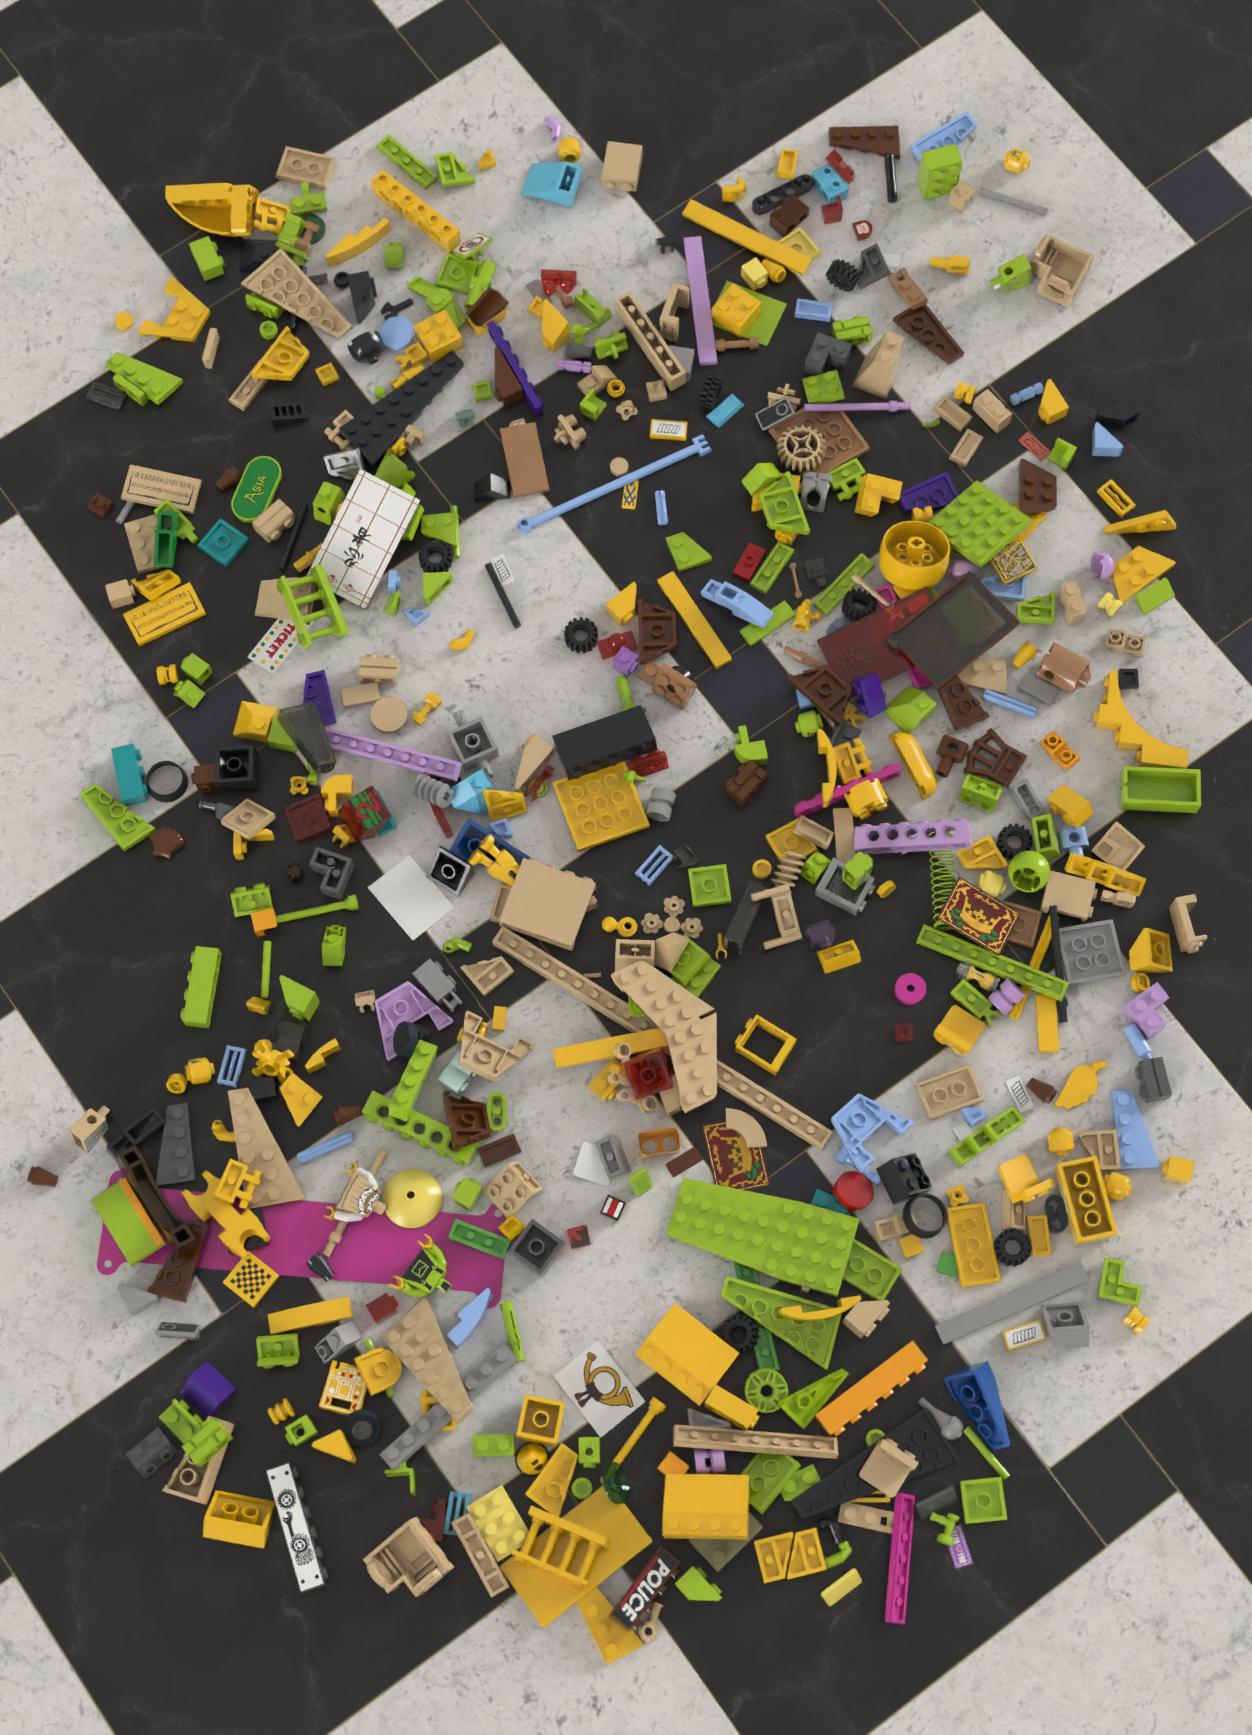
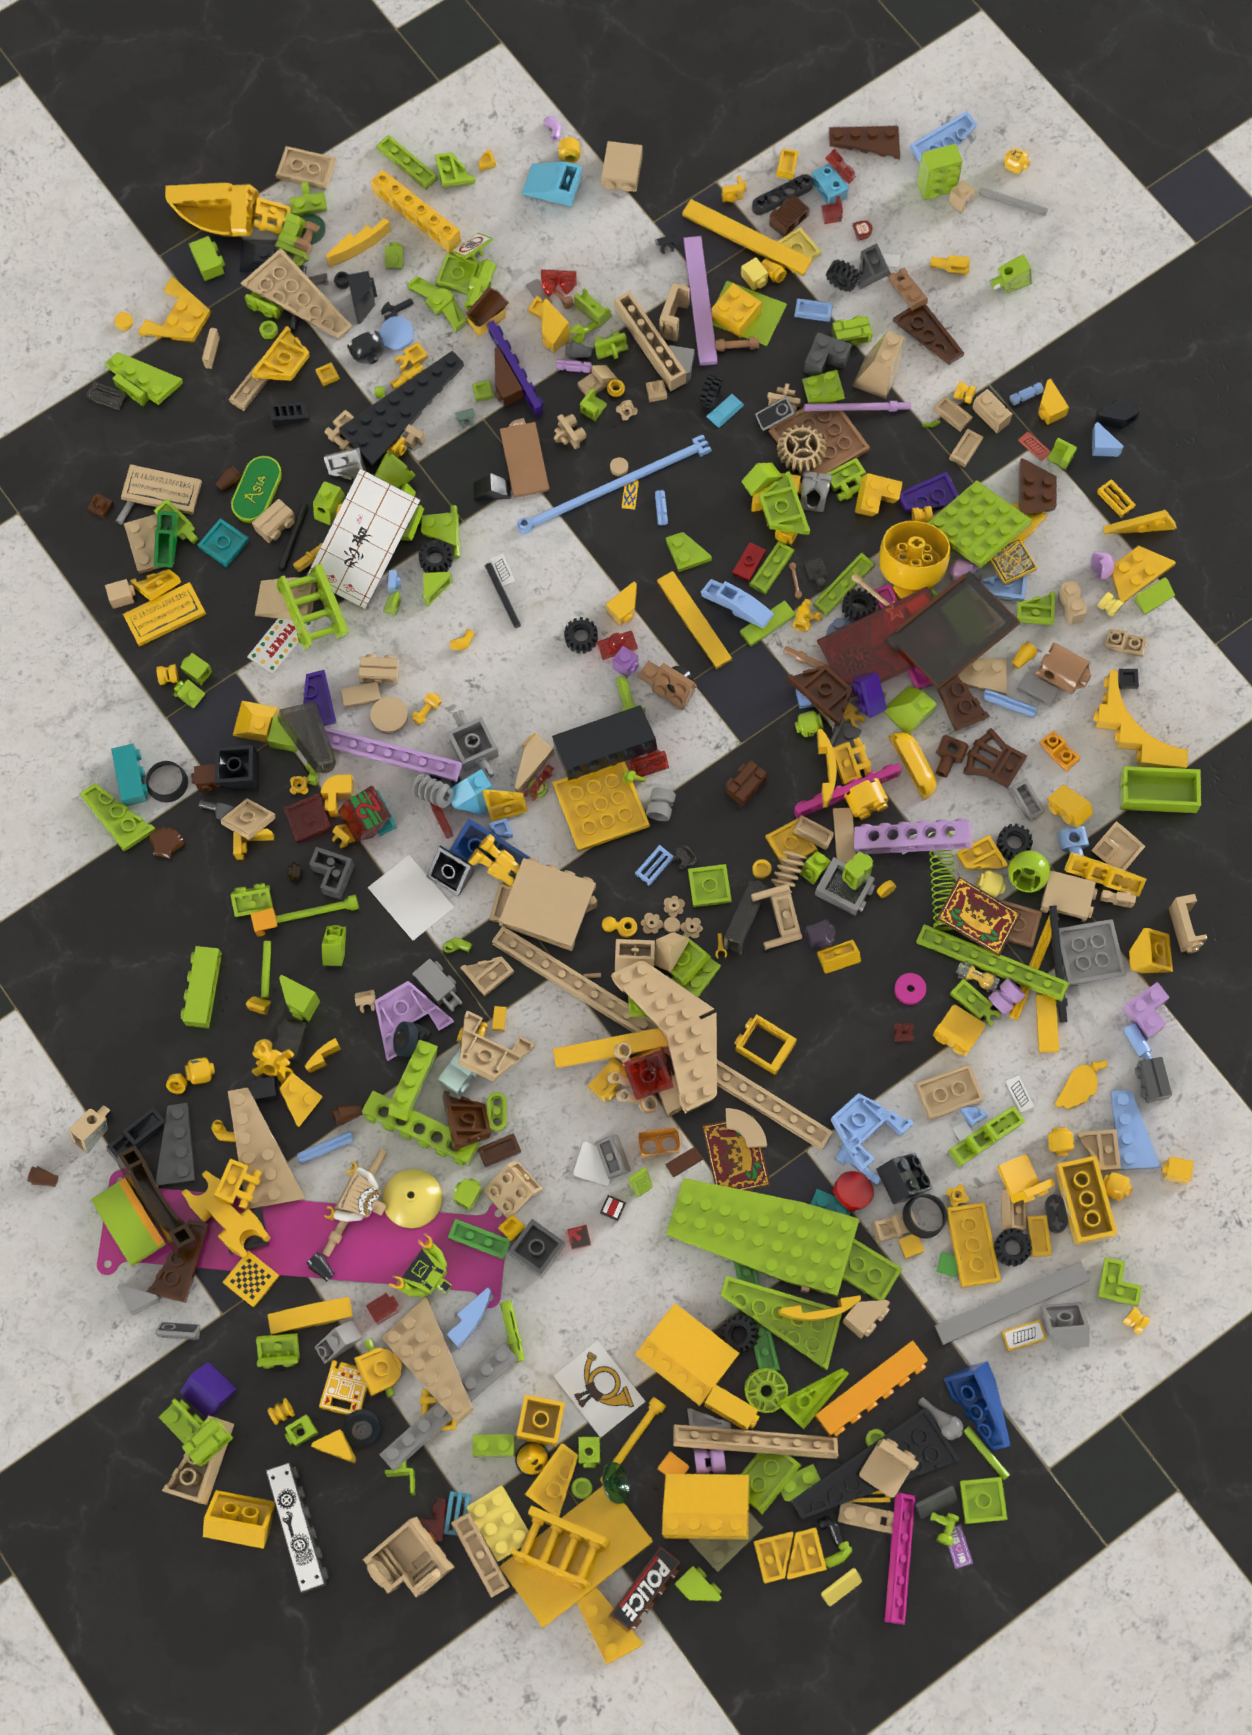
dark grey bracket [126,1427,178,1478] -> none
light blue tile [217,1045,247,1088] -> none
light blue tile [403,608,430,627] -> none
yellow brick [414,310,464,364] -> none
reddish brown wing [638,599,677,665] -> none
tan bar [638,1602,663,1642] -> none
tile [650,419,687,441] -> none
lime brick [734,725,768,766] -> none
black axle [884,154,898,203] -> none
lime bracket [958,773,1003,813] -> none
reddish brown cone [1026,1077,1057,1104] -> none
tan piece [1030,234,1094,308] -> none
lime brick [1032,814,1061,860] -> none
yellow tile [1131,973,1150,993] -> none

